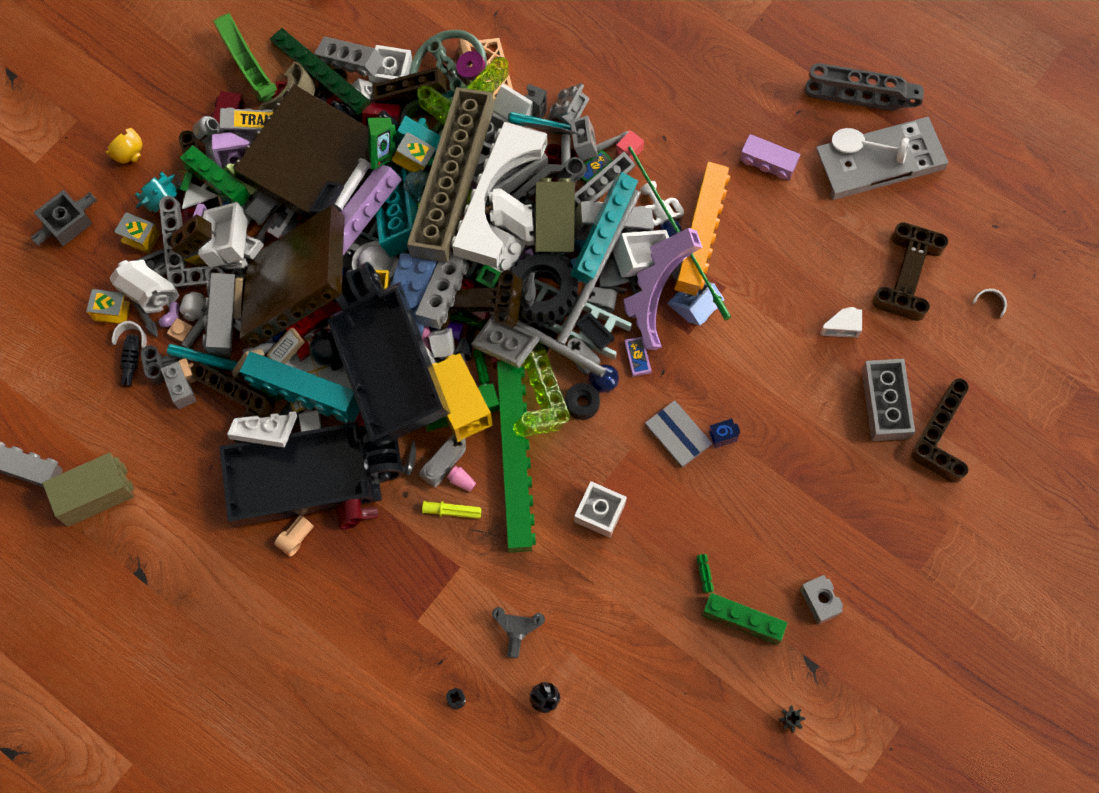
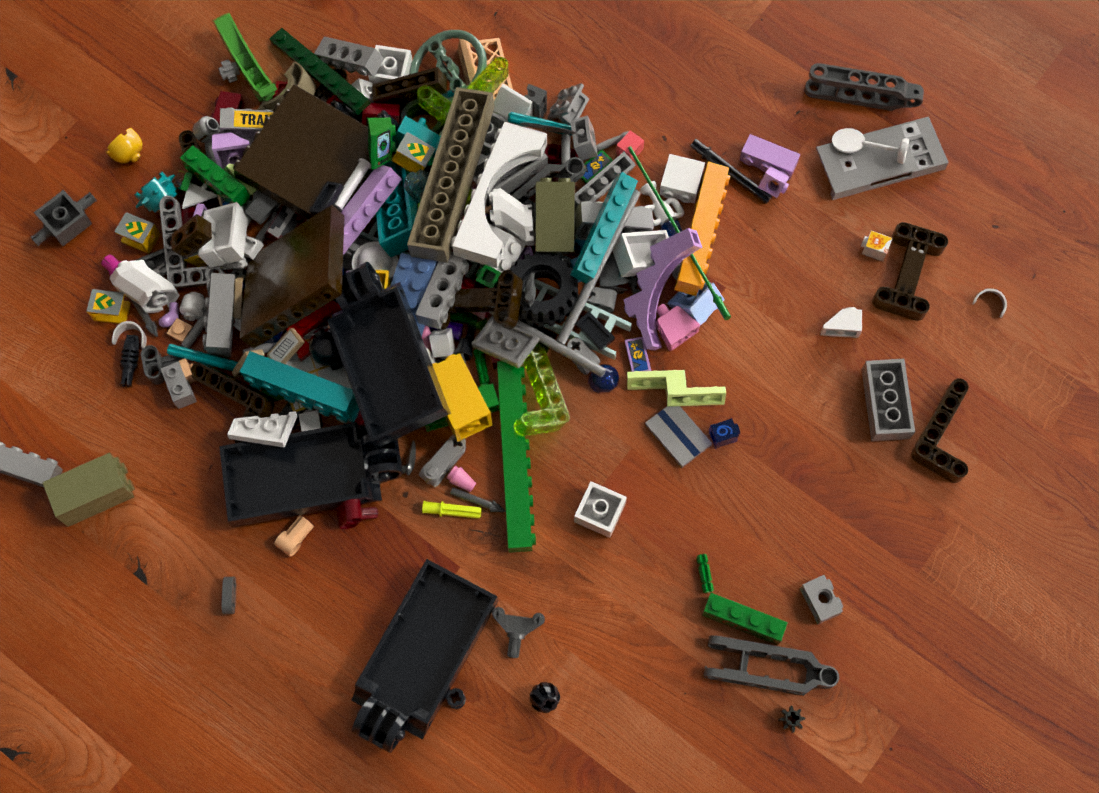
magenta piece [456,51,486,80] -> none
black tyre [565,383,600,420] -> none
none -> dark pink bush [101,255,122,276]
none -> light grey gear [218,59,240,83]
none -> dark grey beam [222,576,236,614]
none -> black plate [351,559,499,753]
none -> dark grey piece [450,488,506,512]
none -> yellowish green bracket [627,370,726,407]
none -> bright pink torso [656,304,700,352]
none -> white piece [659,154,705,203]
none -> black axle [690,139,772,204]
none -> dark grey piece [703,635,839,696]
none -> lavender brick [758,166,790,198]
none -> brick [861,231,892,261]

